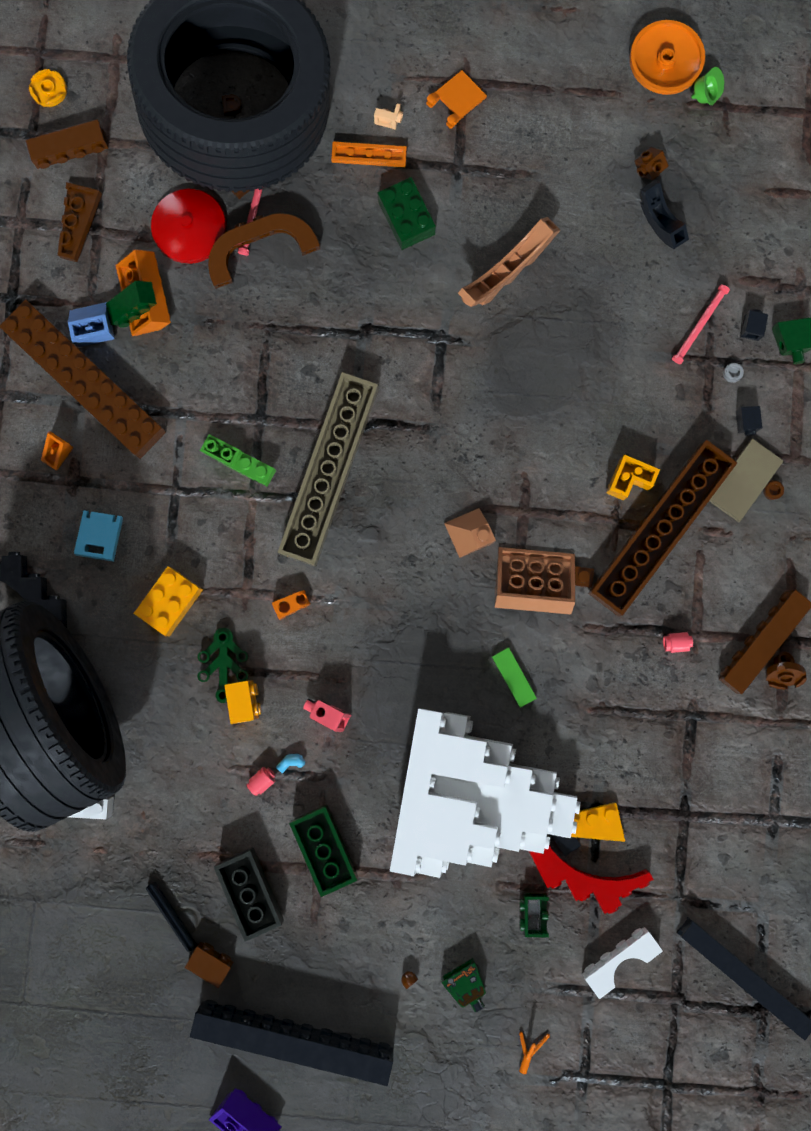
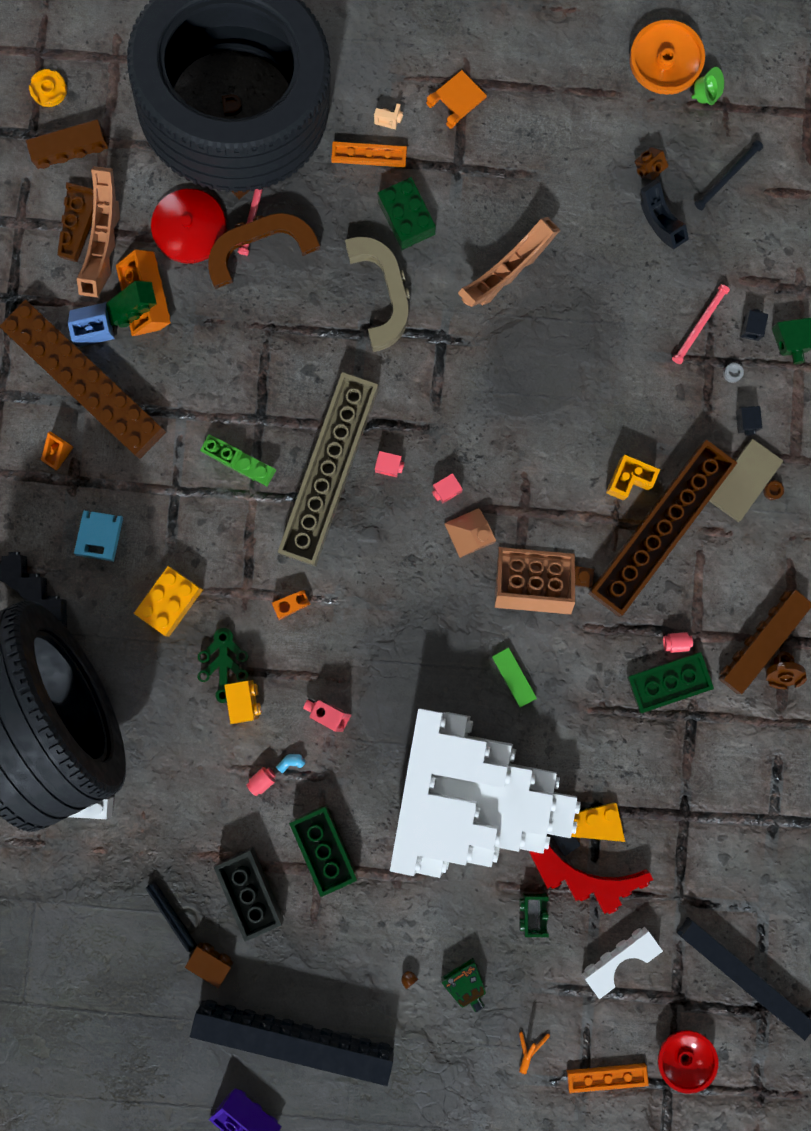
none -> nougat arch [77,166,120,298]
none -> dark tan arch [345,237,410,352]
none -> coral brick [375,451,404,478]
none -> coral brick [432,473,463,504]
none -> orange tile [567,1063,649,1093]
none -> dark green plate [627,652,714,714]
none -> red dish [657,1030,719,1094]
none -> black bar [694,140,763,211]

